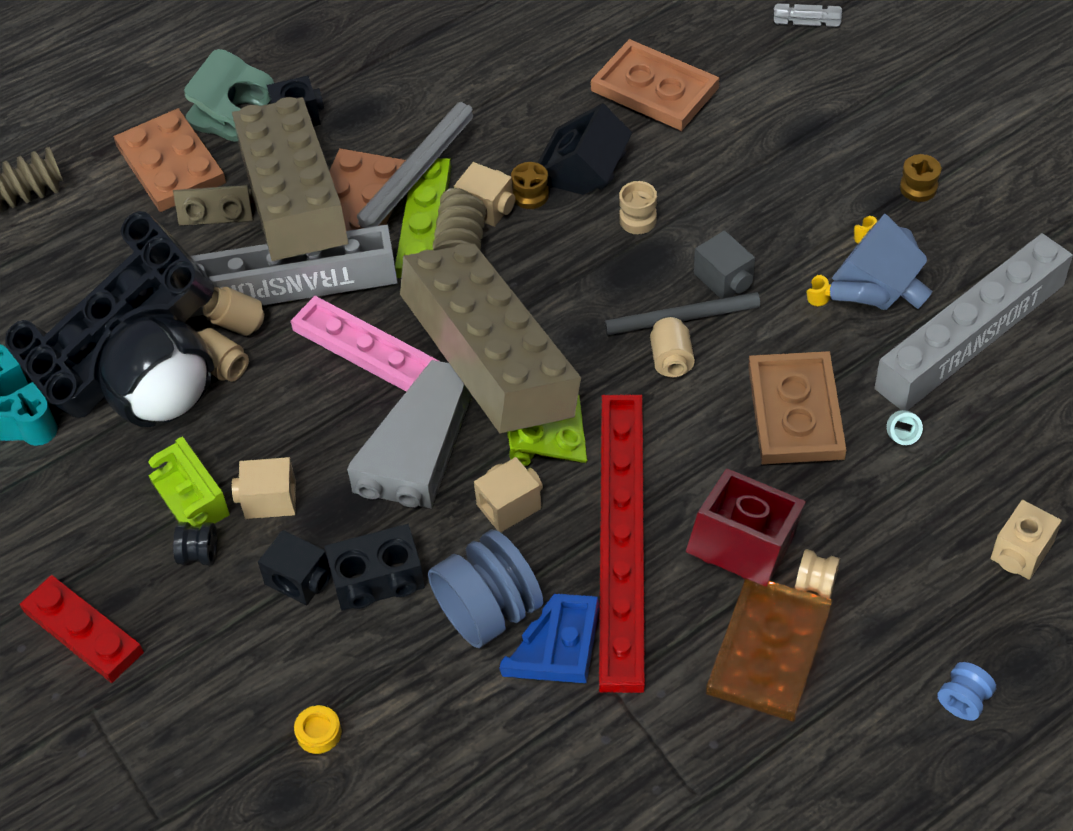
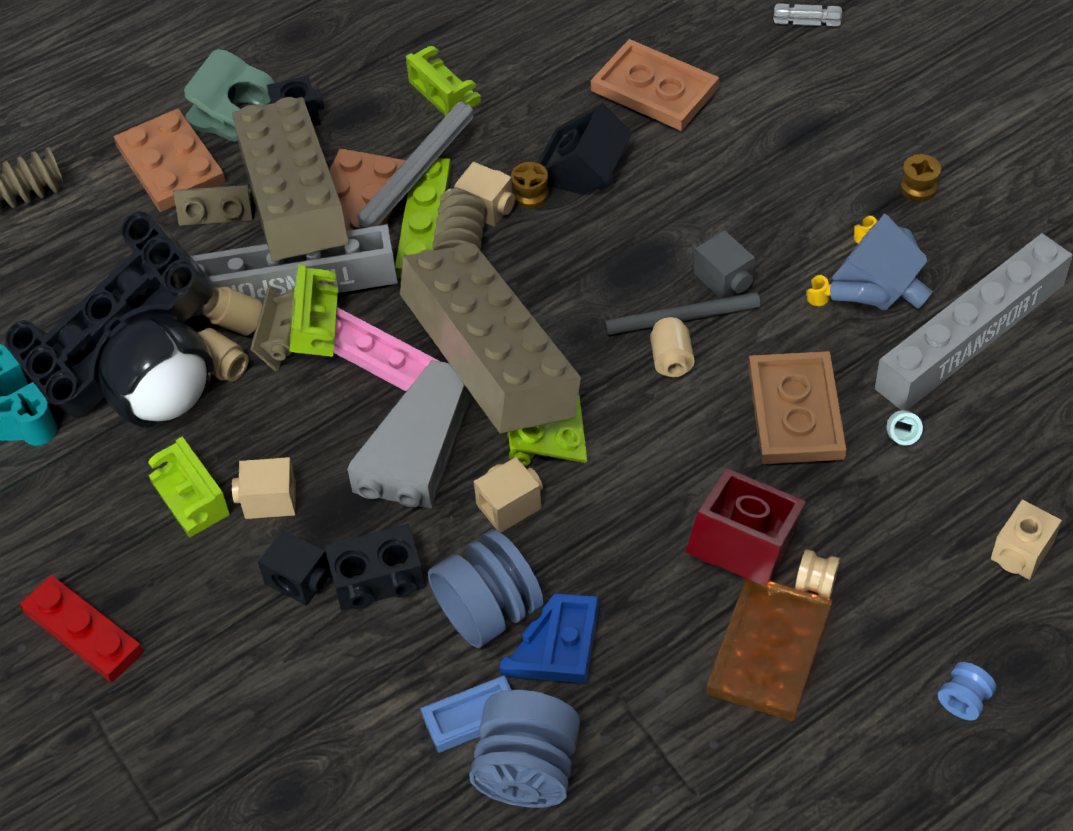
black wheel [173,522,218,565] -> none
yellow tile [294,705,342,754] -> none
red tile [599,395,644,693] -> none
tan wheel [619,181,657,234] -> none
none -> dark tan hinge [250,288,294,372]
none -> lime hinge [289,264,338,357]
none -> lime hinge [406,46,481,116]
none -> medium blue tile [421,675,511,753]
none -> sand blue wheel [469,690,580,808]

